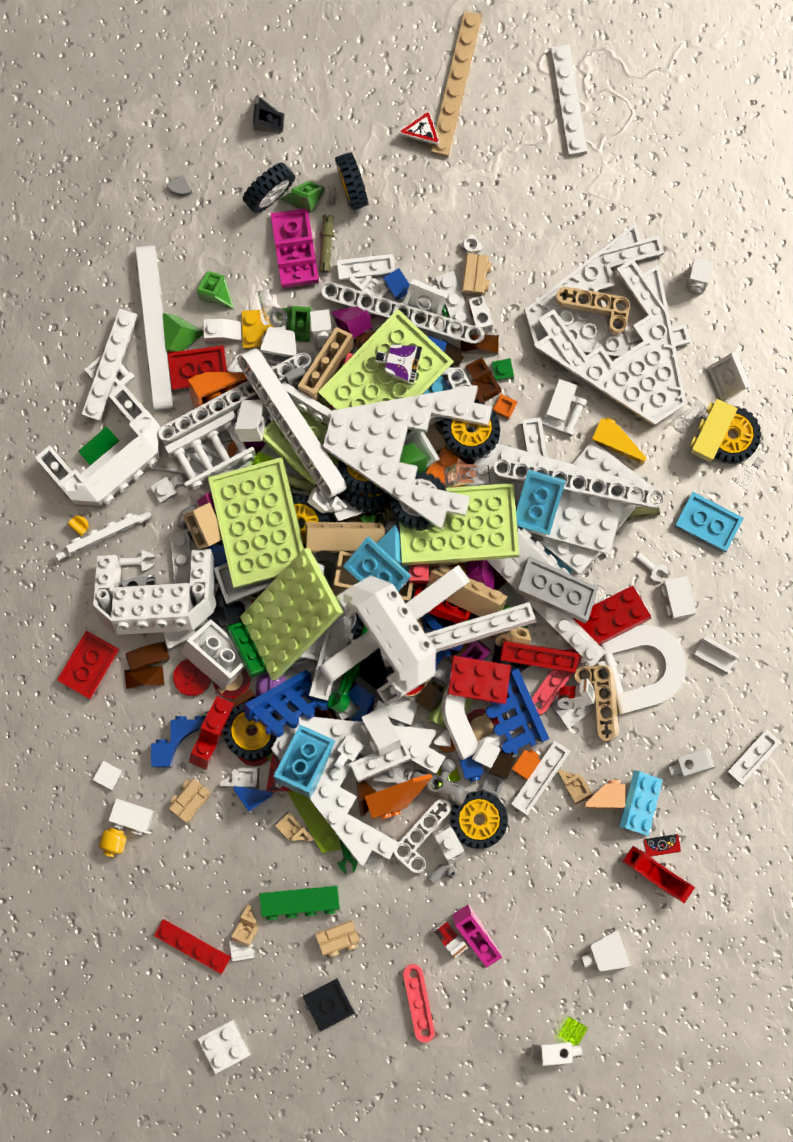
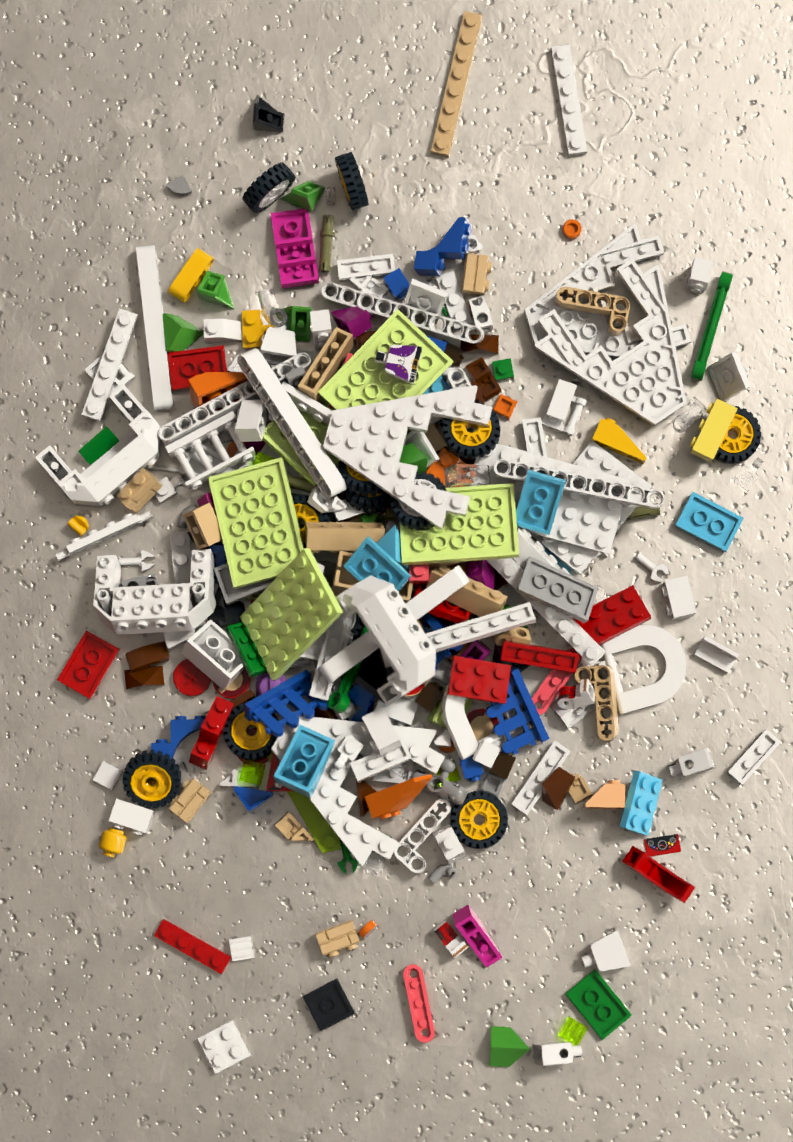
tan slope [231,905,258,948] -> none
green brick [259,886,340,920] -> none
piece [399,112,439,145] -> none
orange brick [511,749,541,781] -> none
none -> tan brick [117,468,163,513]
none -> wheel [123,750,181,809]
none -> yellow beam [168,248,214,303]
none -> clear neon green piece [239,759,266,786]
none -> orange tile [359,920,378,939]
none -> blue arch [414,217,472,276]
none -> bright green slope [489,1026,530,1067]
none -> reddish brown slope [542,767,576,810]
none -> orange tile [562,219,582,239]
none -> green tile [565,969,632,1040]
none -> green piece [691,271,733,381]

